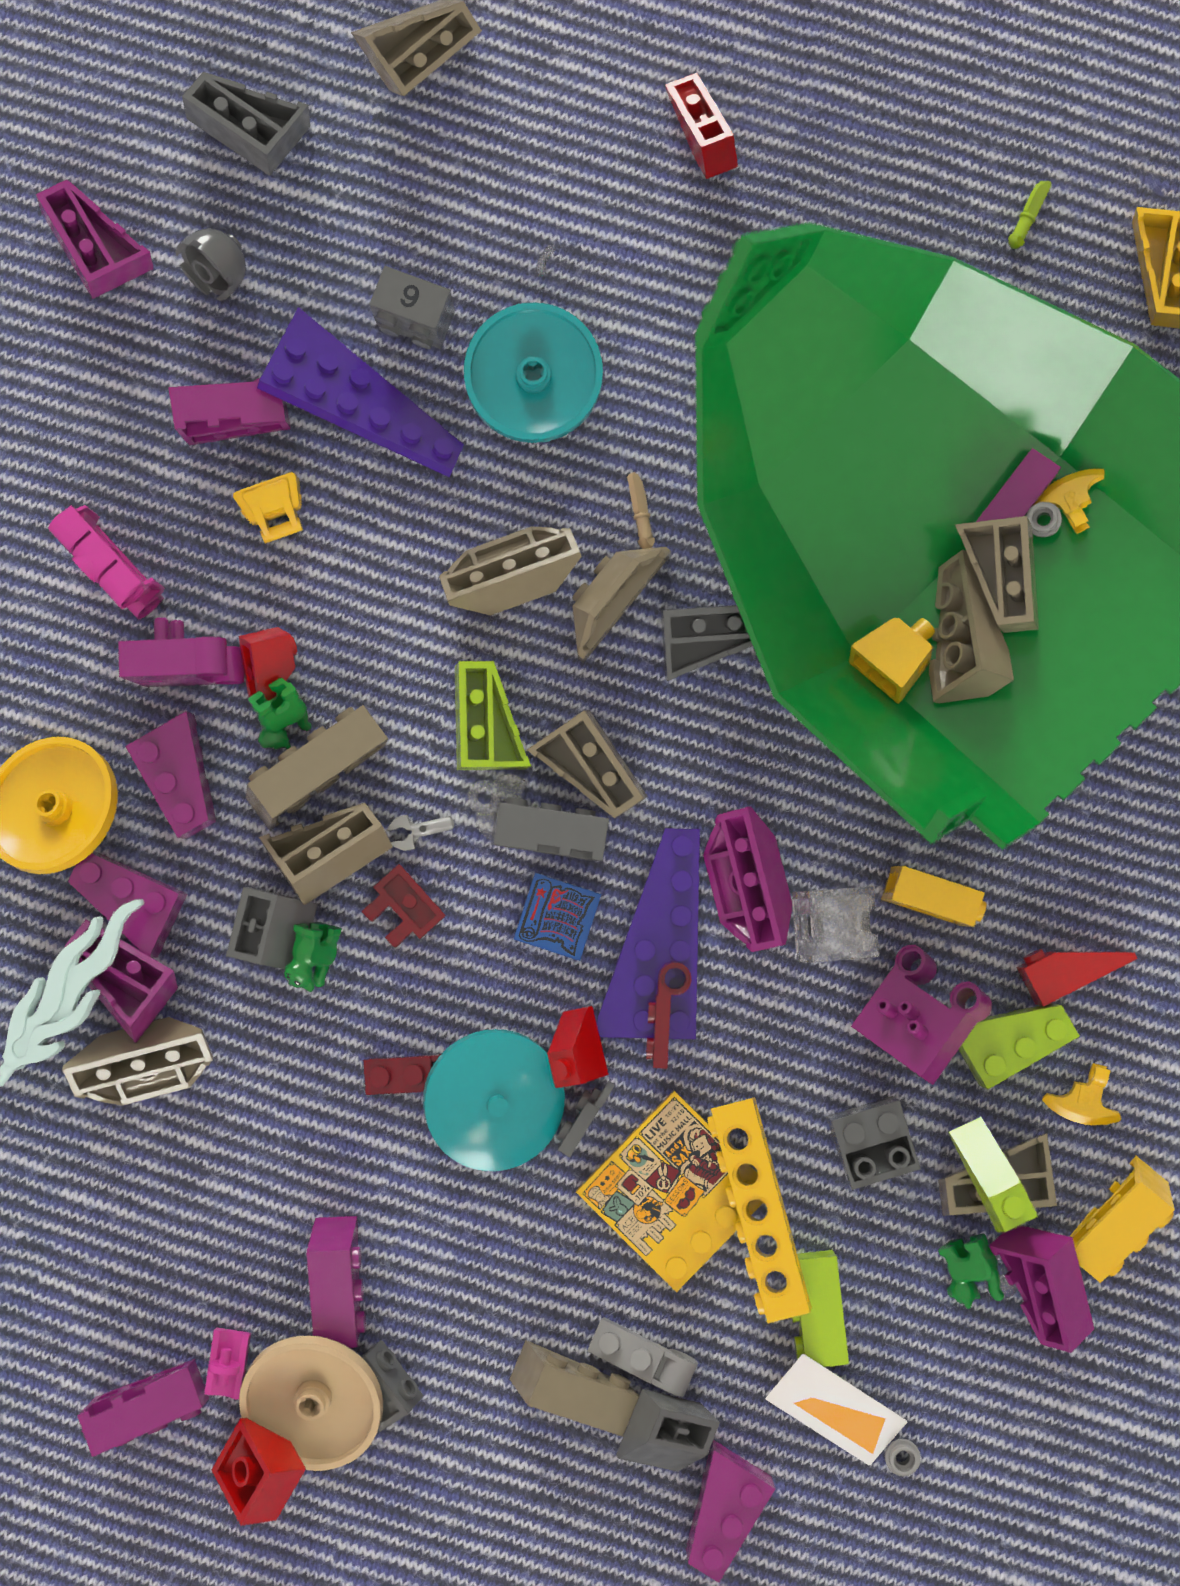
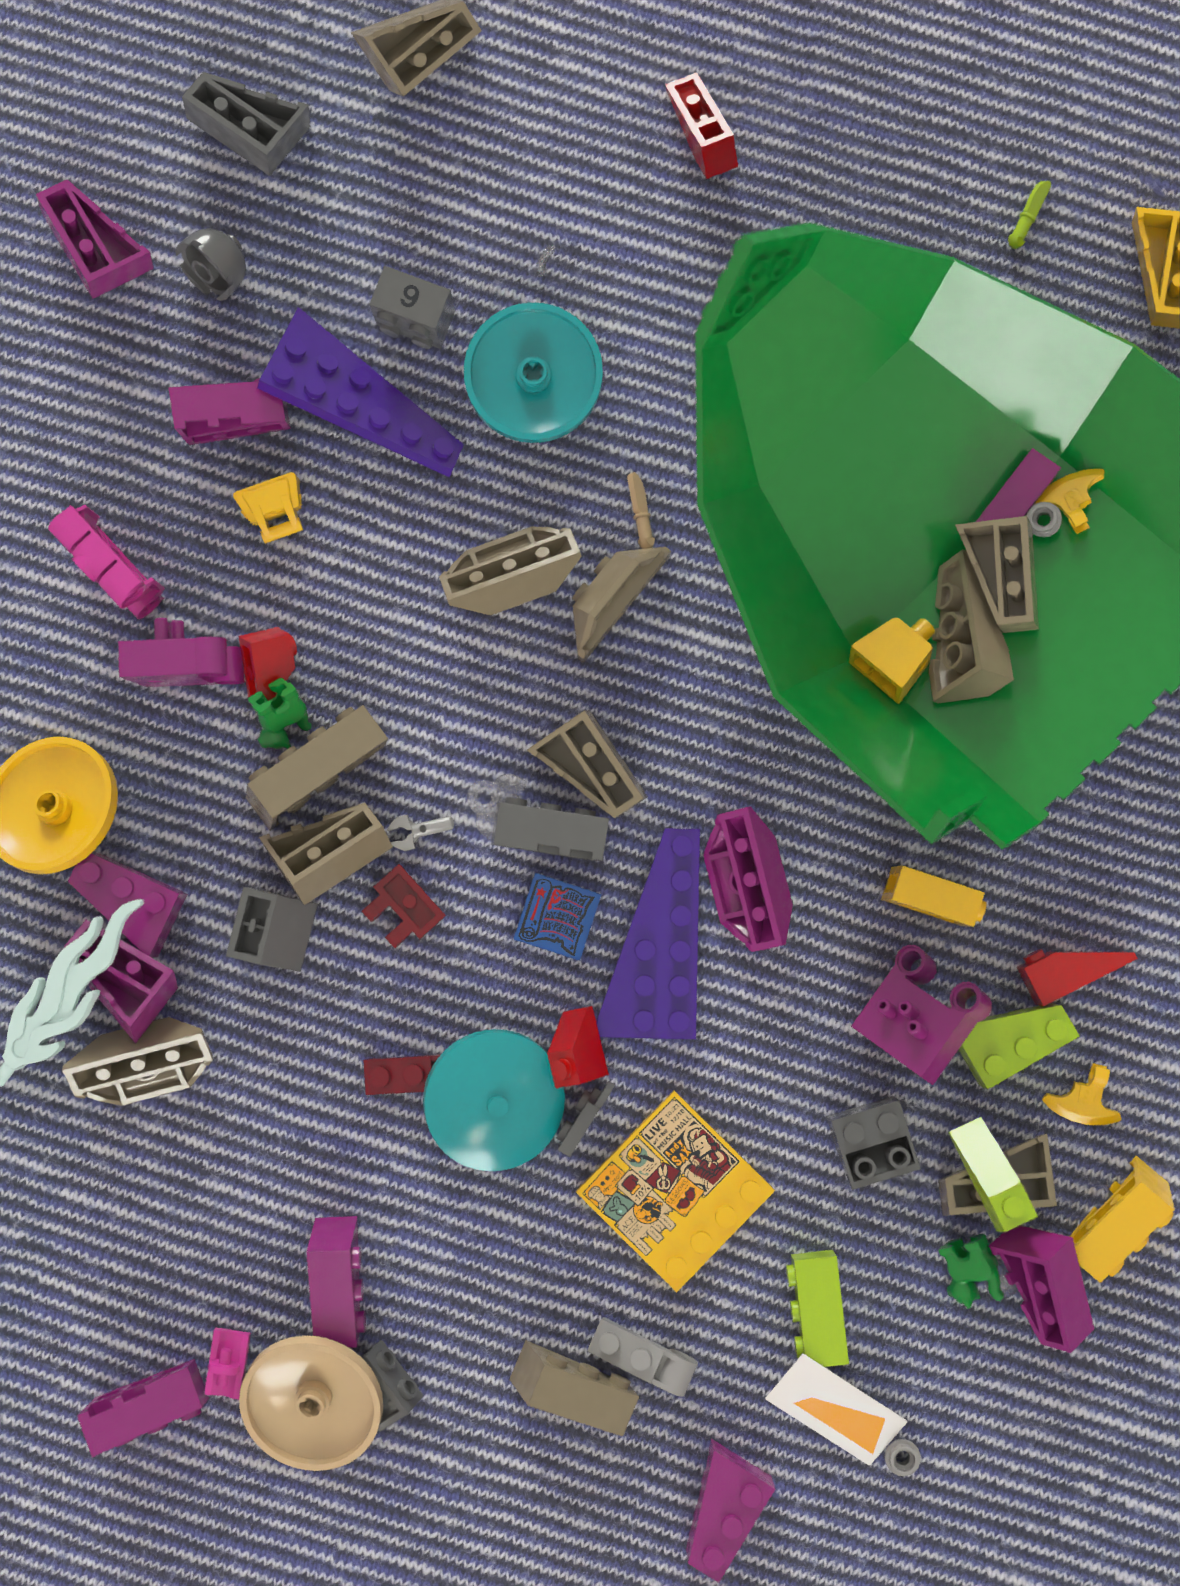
magenta wedge [125,711,216,839] -> none
red slope [211,1418,306,1526] -> none
green animal [284,922,342,992] -> none
lime wedge [455,661,531,770] -> none
dark grey slope [616,1389,720,1472] -> none
dark red plate [646,962,692,1069] -> none
dark grey wedge [661,605,753,681] -> none
yellow brick [707,1097,812,1323] -> none
clear piece [792,886,879,963] -> none

